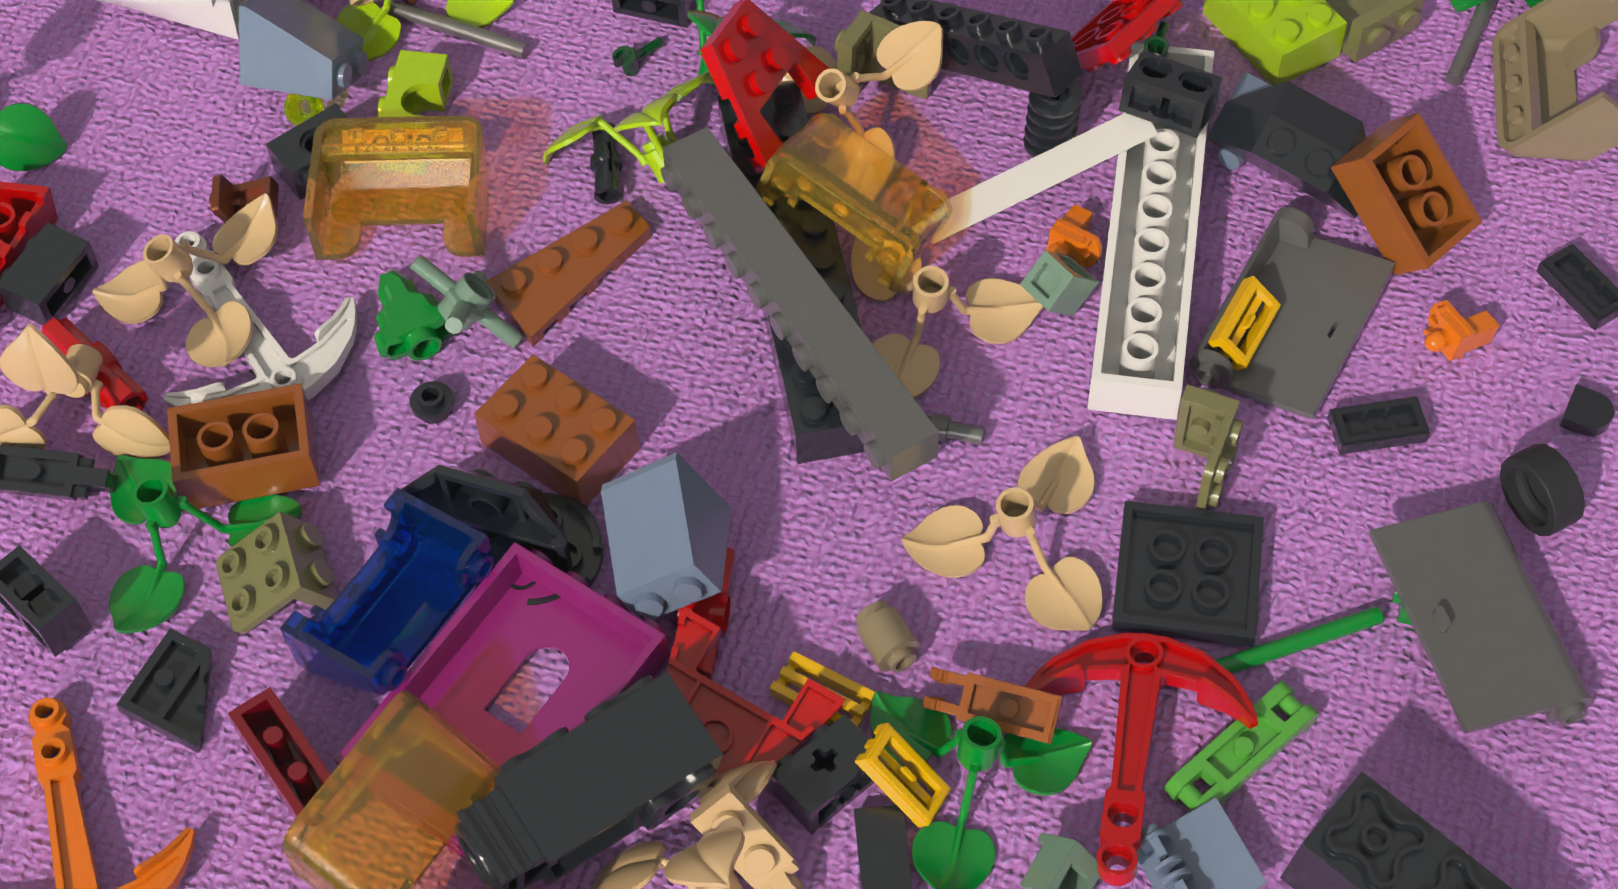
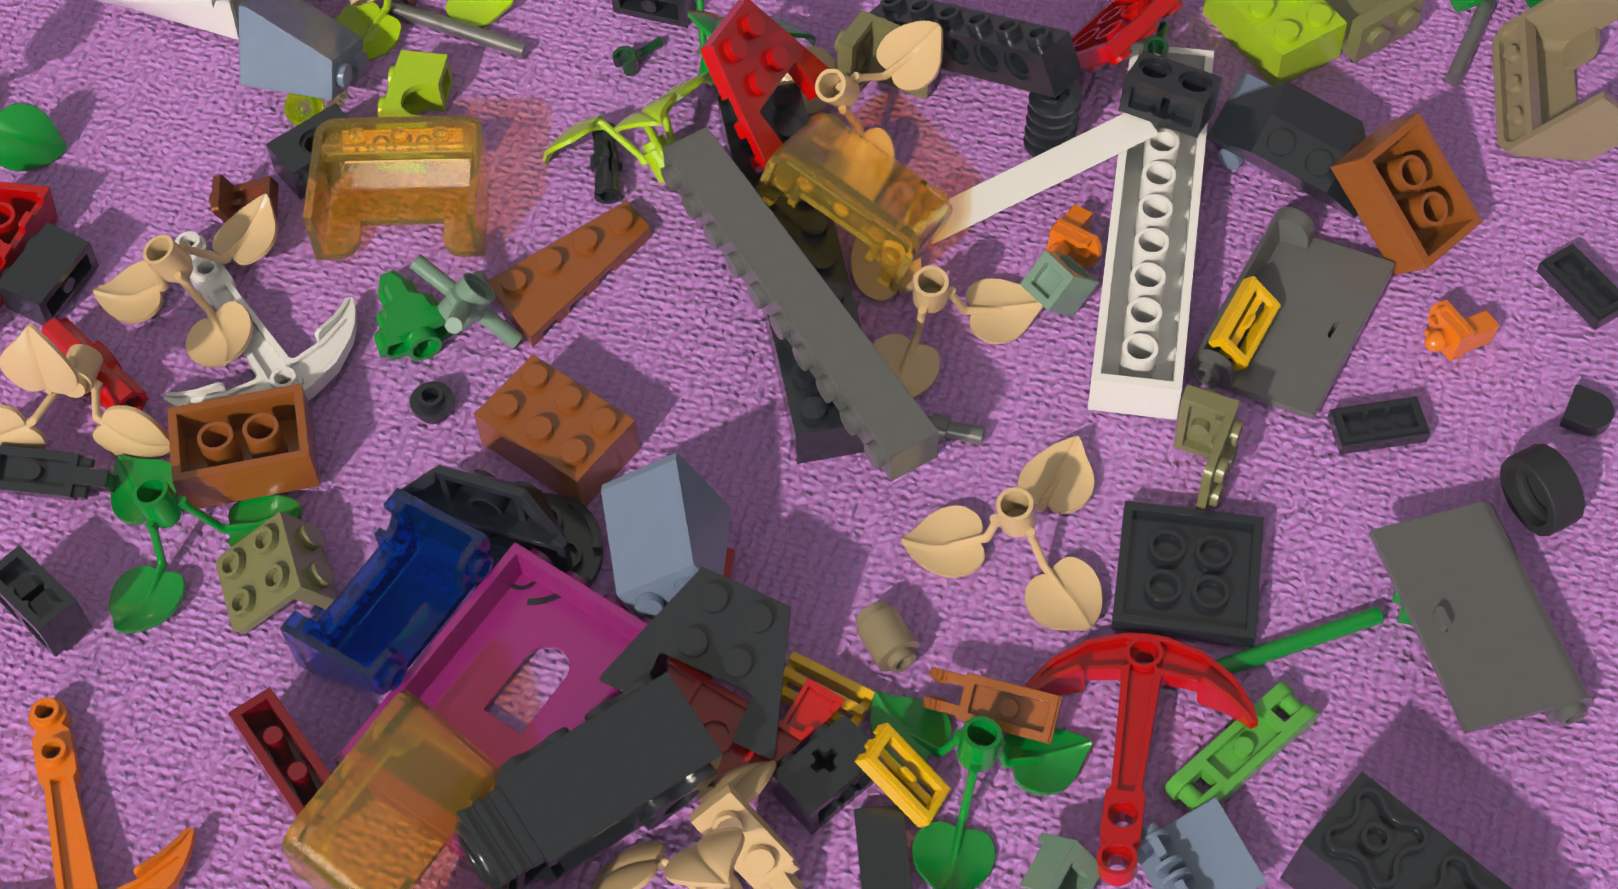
black wing [116,628,213,753] -> none
none -> black wing [599,566,792,760]

